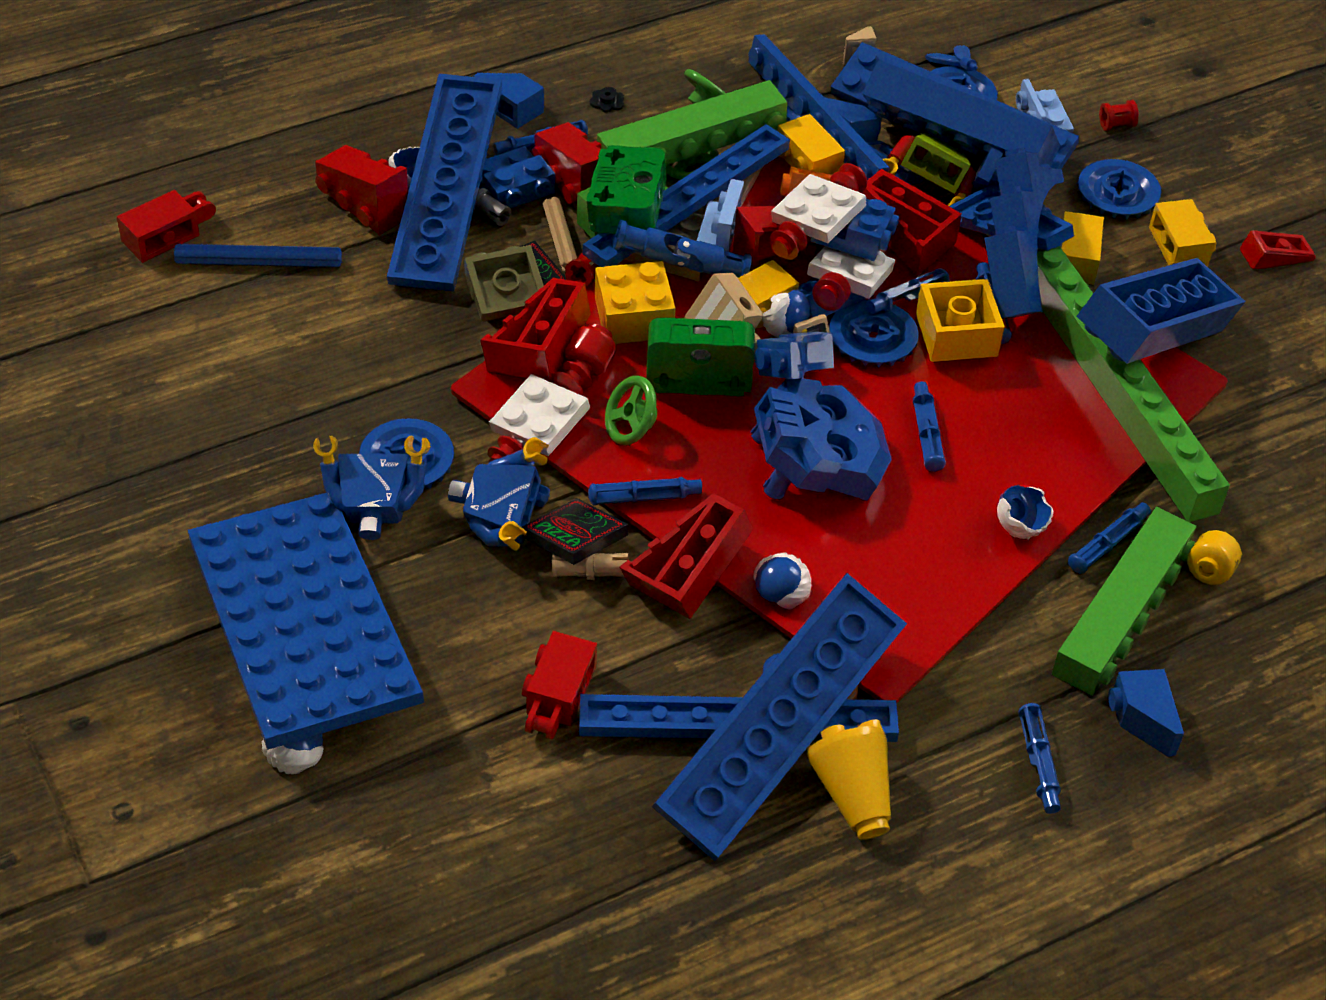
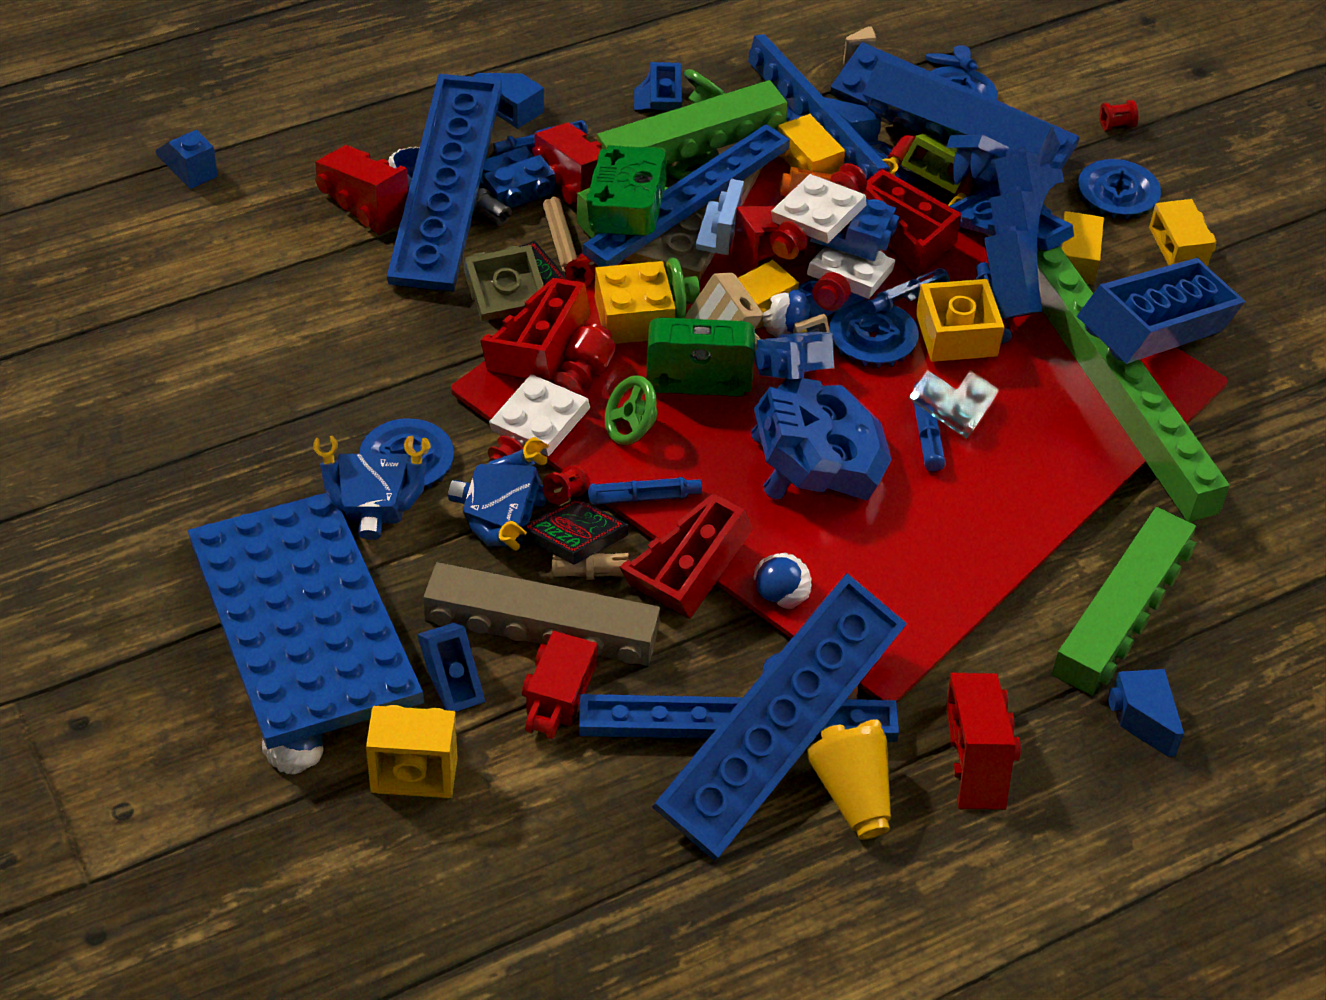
red brick [116,189,216,263] -> none
blue axle [174,244,342,267] -> none
black plant [590,87,624,112] -> none
blue piece [613,220,752,278] -> none
blue hair [997,485,1054,539] -> none
light blue bracket [1016,79,1074,133] -> none
blue piece [1018,703,1061,814] -> none
blue piece [1068,502,1151,574] -> none
yellow head [1187,530,1242,585] -> none
red slope [1240,231,1316,269] -> none
none -> blue slope [156,130,218,189]
none -> yellow brick [366,705,457,798]
none -> blue slope [417,623,486,712]
none -> dark tan brick [423,562,660,666]
none -> red bush [542,464,590,505]
none -> blue slope [634,62,682,111]
none -> bright green piece [665,257,700,318]
none -> clear light blue plate [908,370,999,438]
none -> blue tile [946,135,1009,185]
none -> red wedge [946,673,1021,810]

